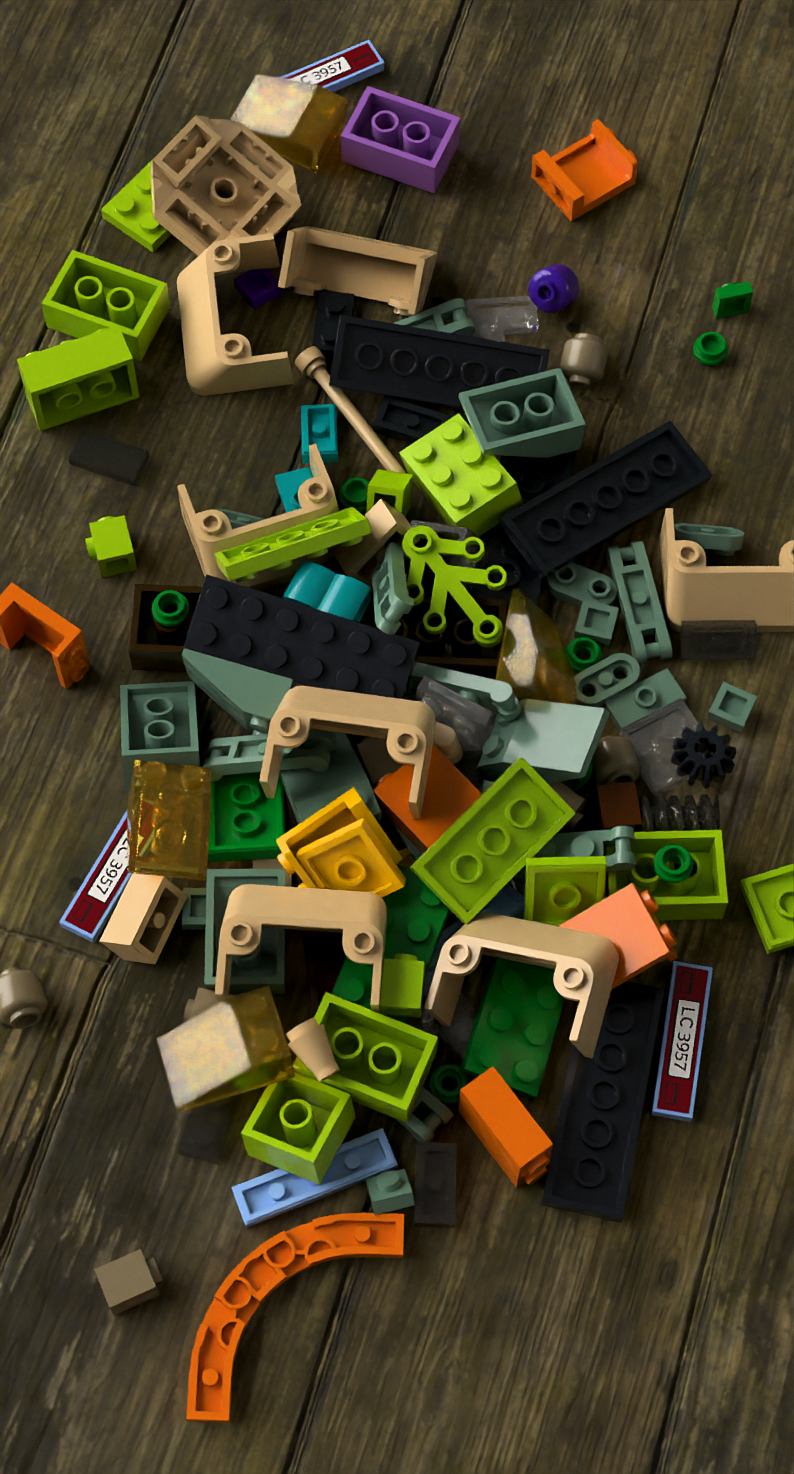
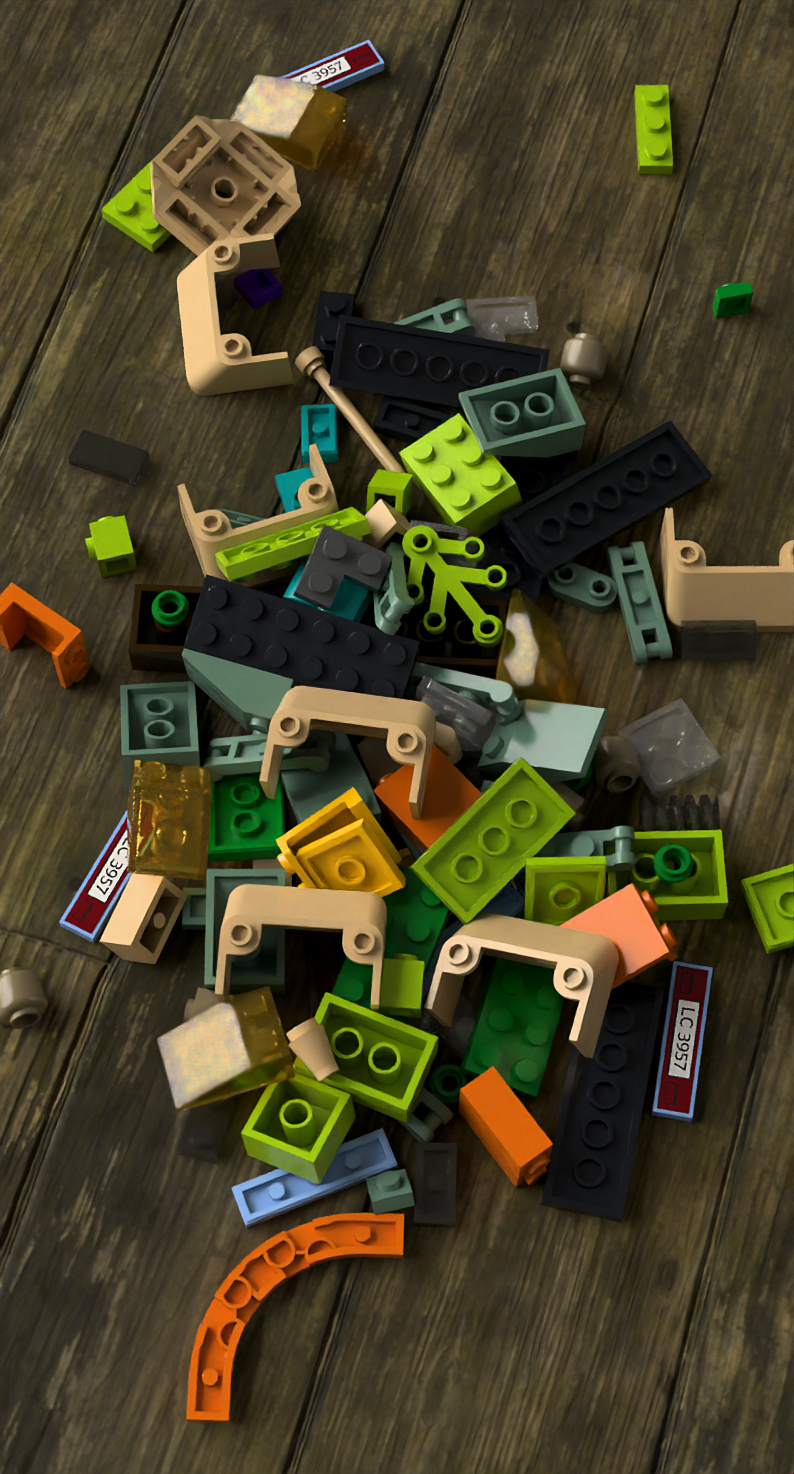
lime brick [17,325,140,431] -> none
lime brick [42,250,170,361] -> none
dark tan brick [94,1249,163,1315] -> none
tan windscreen [278,226,437,316] -> none
green plate [339,477,369,512] -> none
medium lavender brick [341,86,461,193] -> none
dark purple head [528,264,579,313] -> none
orange panel [531,119,638,222] -> none
green plate [565,637,602,673] -> none
sand green plate [570,653,640,708] -> none
sand green plate [574,600,619,646] -> none
reddish brown brick [594,781,642,832] -> none
sand green plate [603,668,687,735] -> none
black gear [670,722,737,790] -> none
sand green plate [674,523,744,556] -> none
green plate [693,332,728,366] -> none
sand green plate [707,682,758,733] -> none
none -> dark grey plate [293,525,393,611]
none -> lime plate [634,85,673,174]

